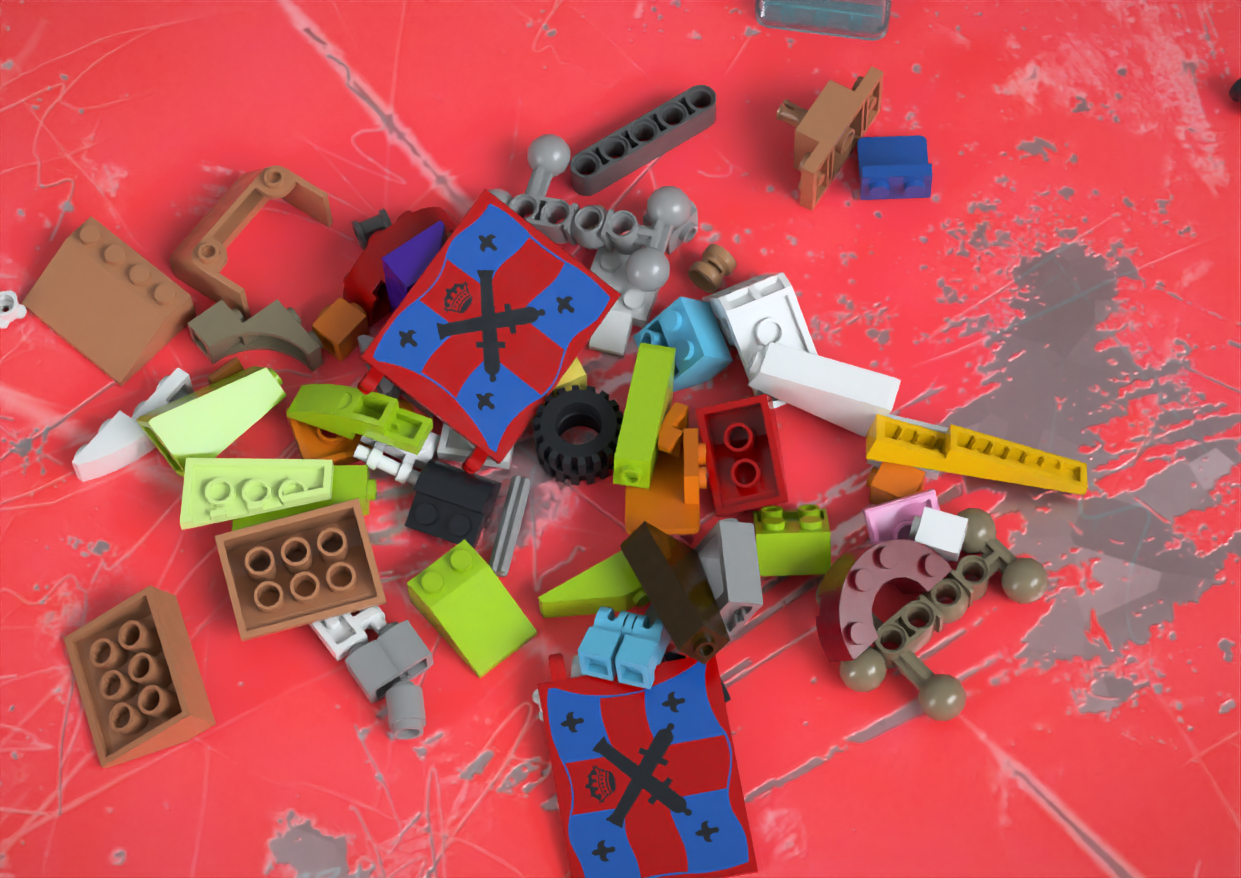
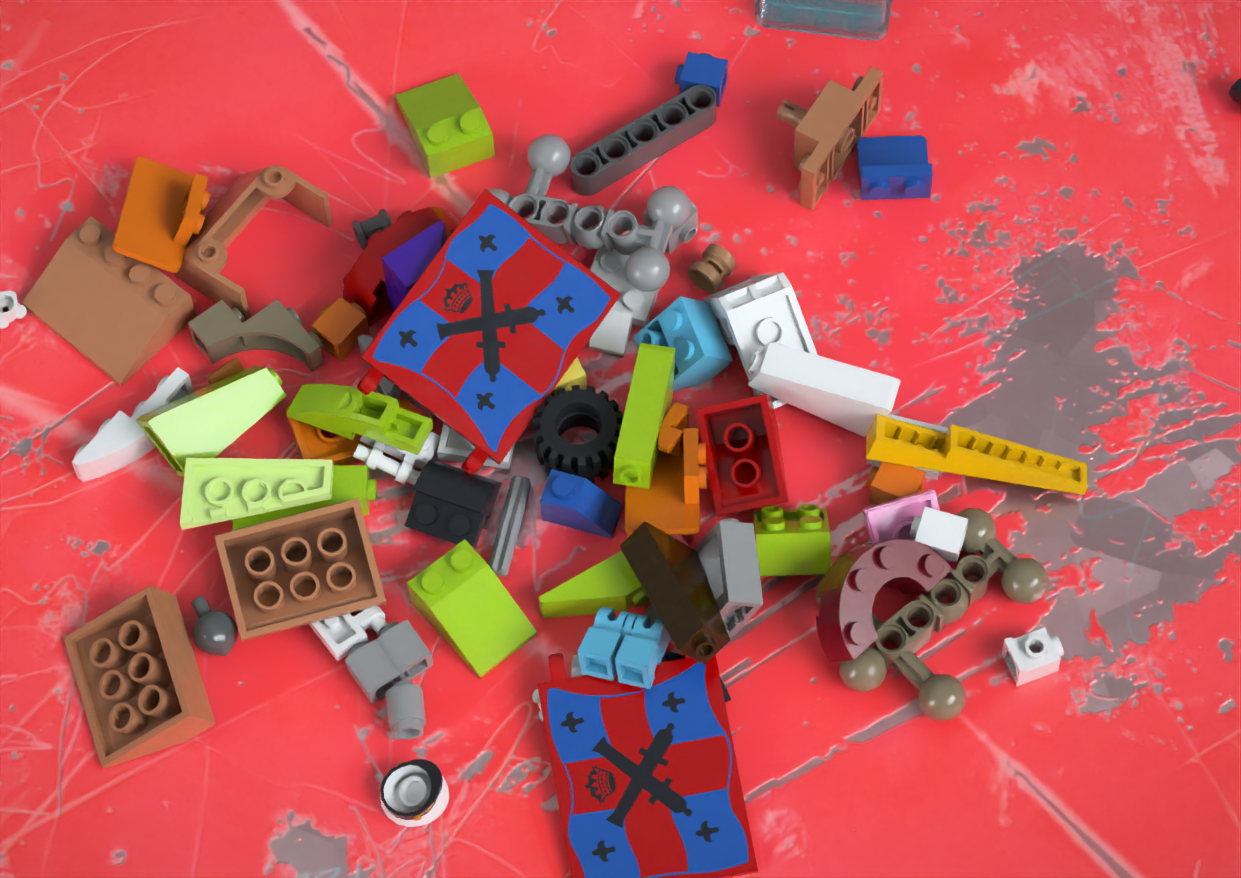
none -> orange bracket [112,156,210,273]
none -> dark grey piece [191,596,238,656]
none -> white piece [380,759,449,827]
none -> lime slope [395,73,495,179]
none -> blue slope [540,469,622,539]
none -> blue brick [675,52,728,107]
none -> white brick [1002,627,1064,686]

